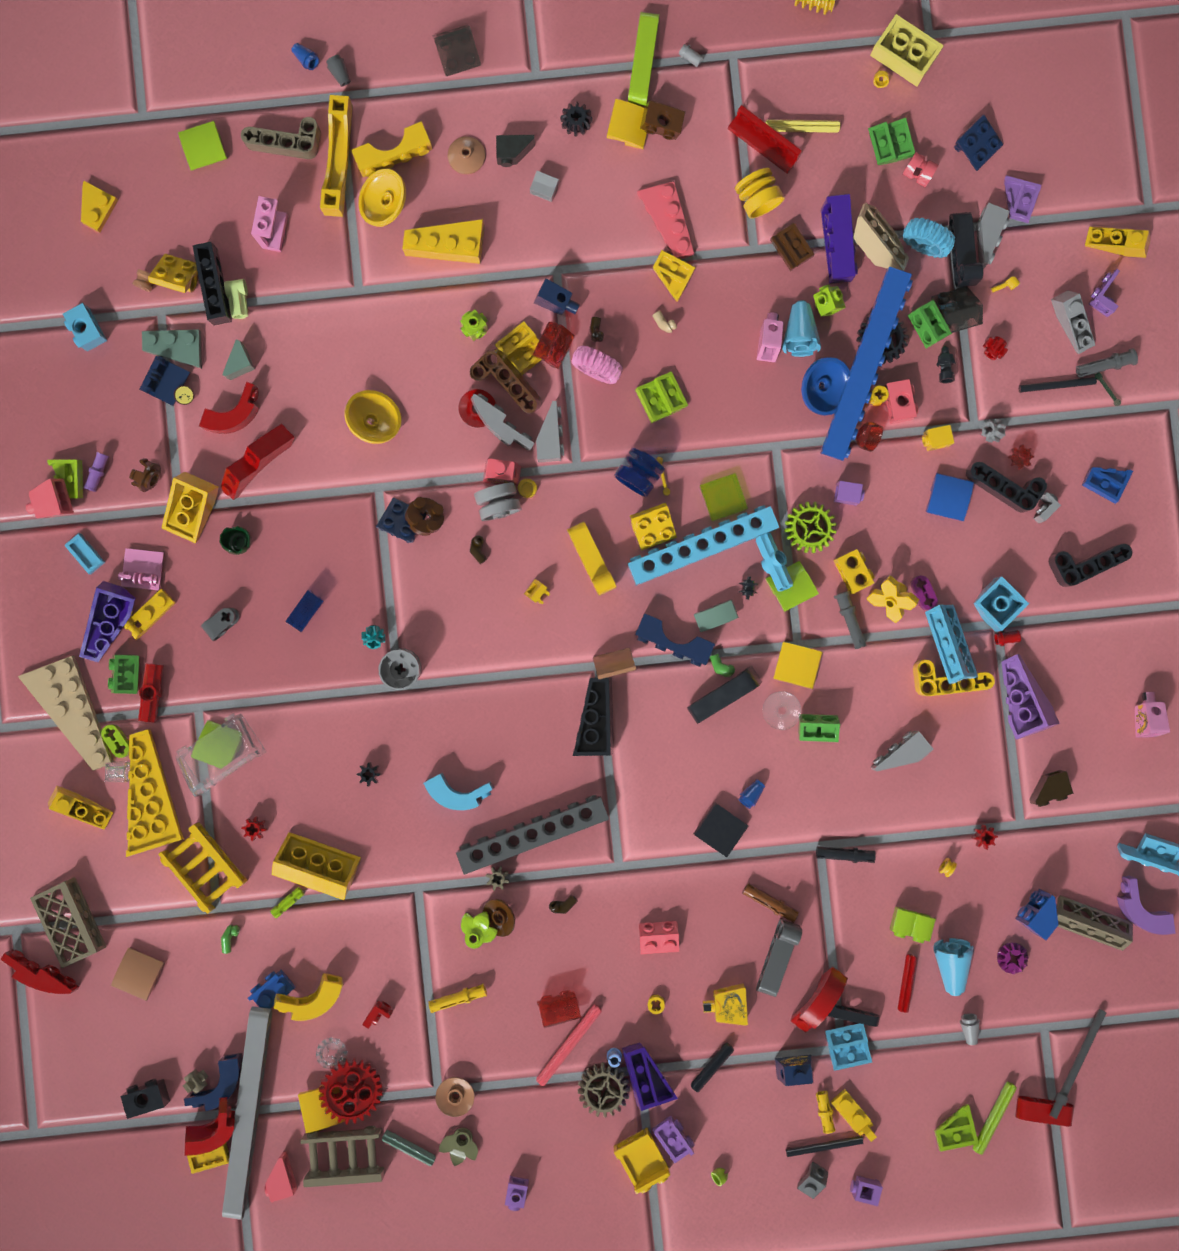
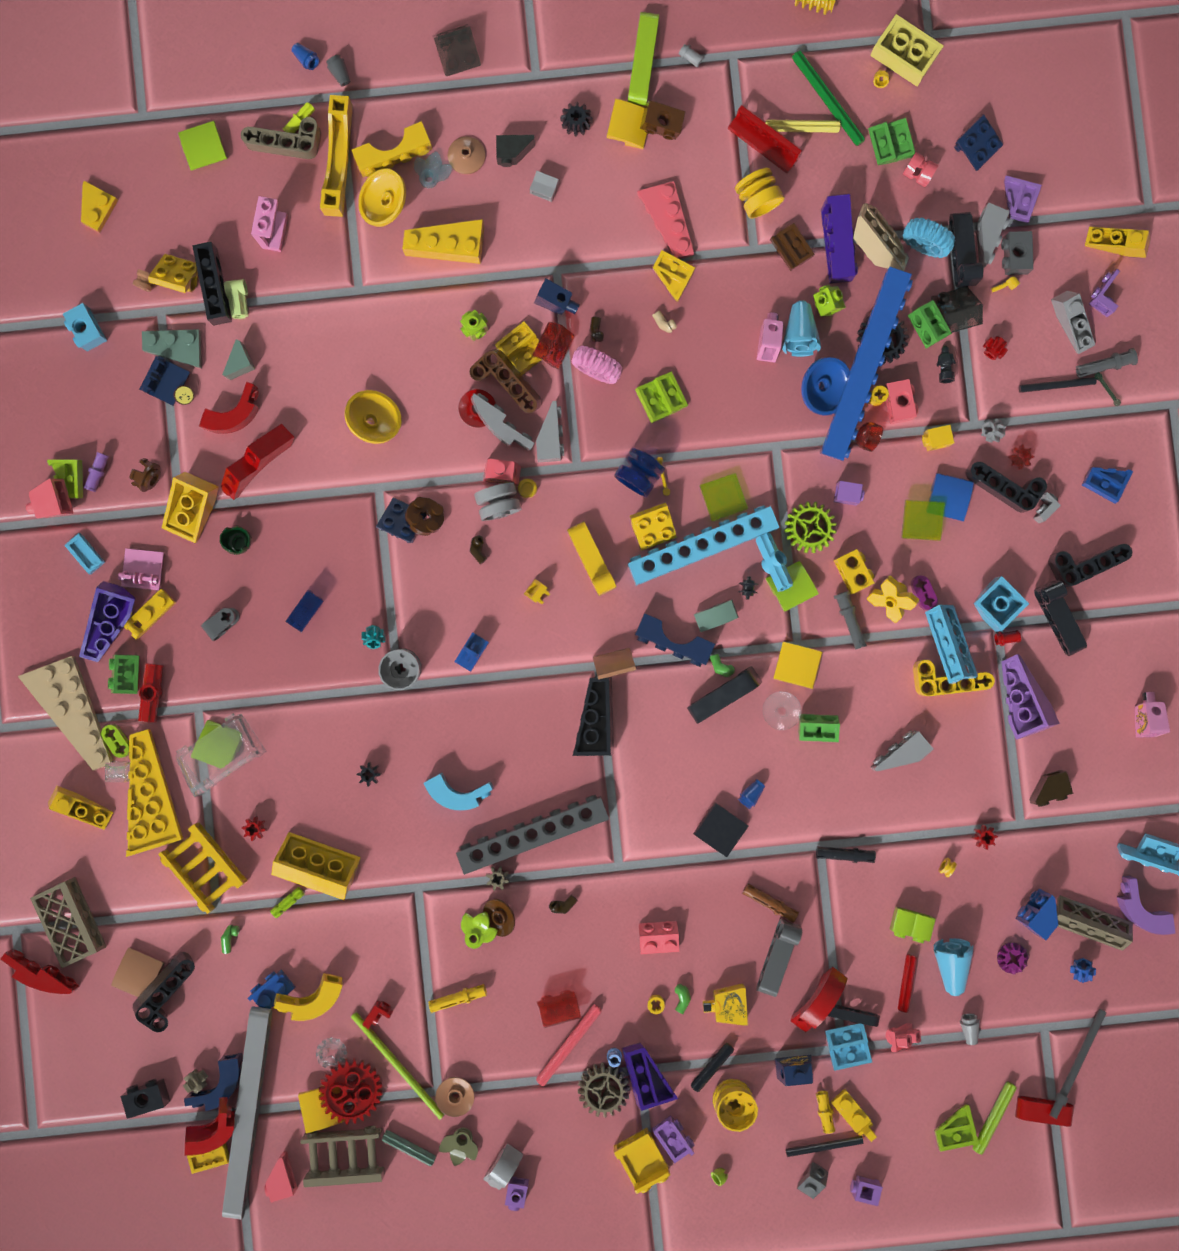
none -> black beam [132,952,195,1032]
none -> neon yellow axle [282,102,315,134]
none -> lime piece [351,1012,445,1120]
none -> clear light blue plate [414,152,452,188]
none -> blue hips [454,632,489,672]
none -> light grey brick [483,1144,523,1190]
none -> bright green arm [674,984,691,1014]
none -> yellow wheel [712,1079,758,1132]
none -> green axle [792,50,865,146]
none -> coral hips [886,1023,921,1052]
none -> clear neon green tile [901,500,945,541]
none -> dark grey brick [1001,231,1034,275]
none -> black beam [1034,580,1087,656]
none -> blue gear [1070,958,1096,983]

